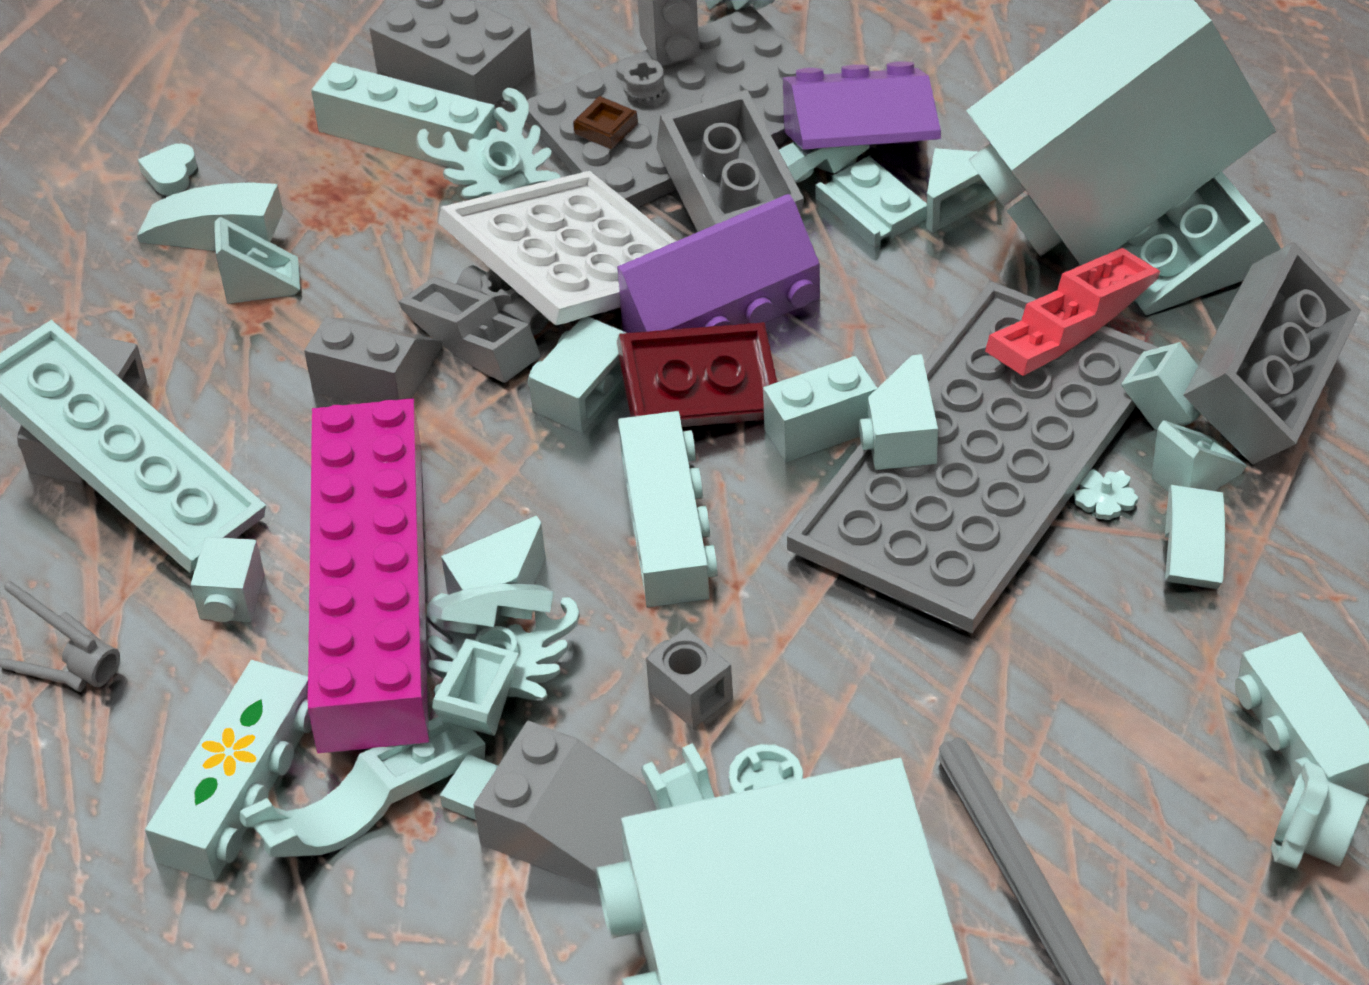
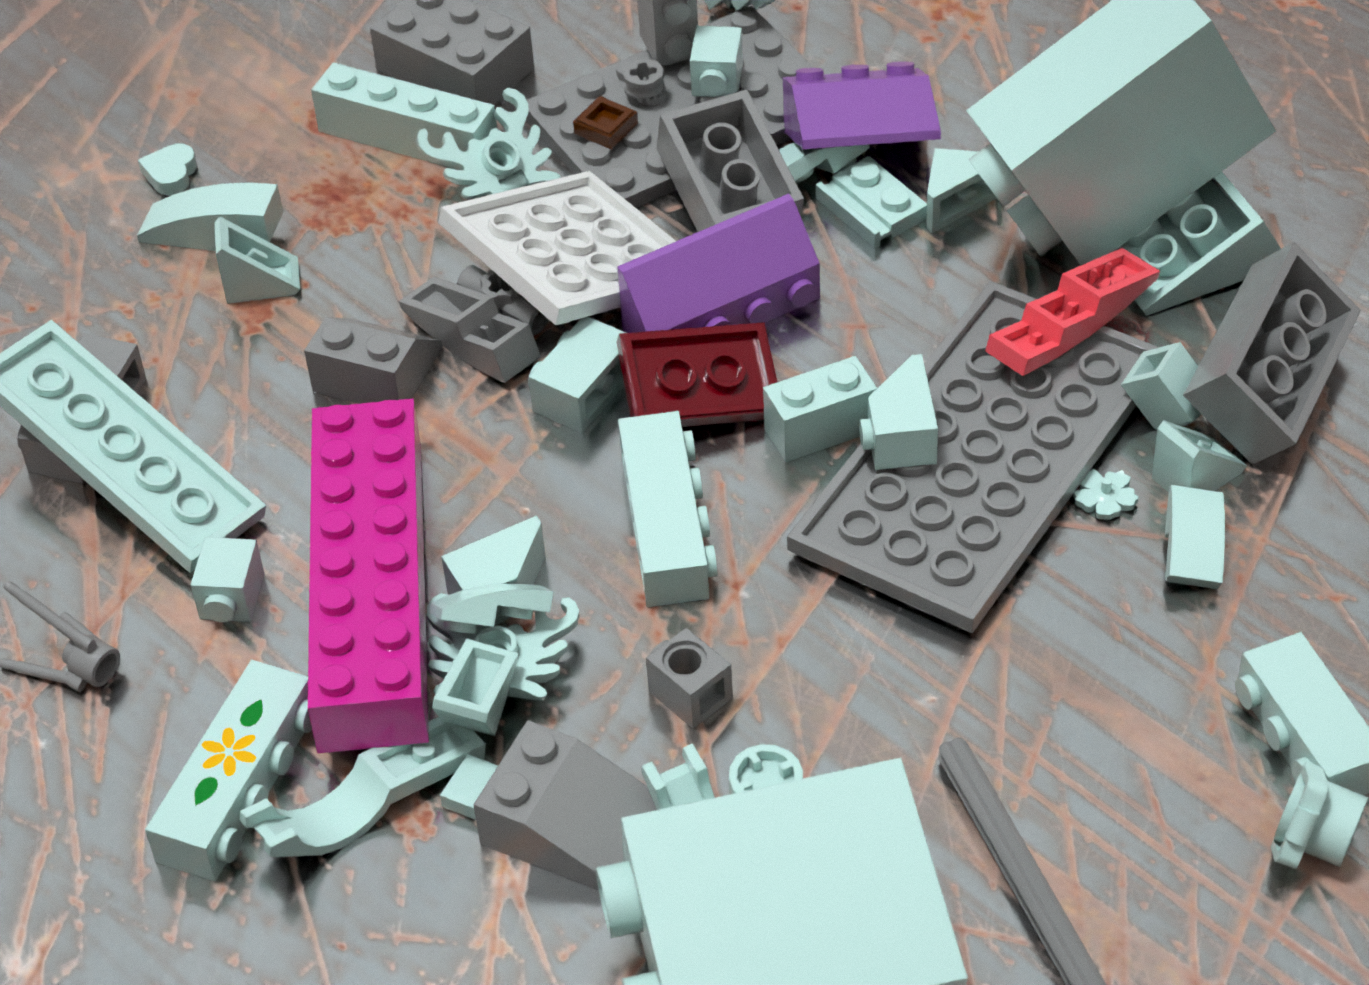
none -> light aqua brick [690,25,743,97]

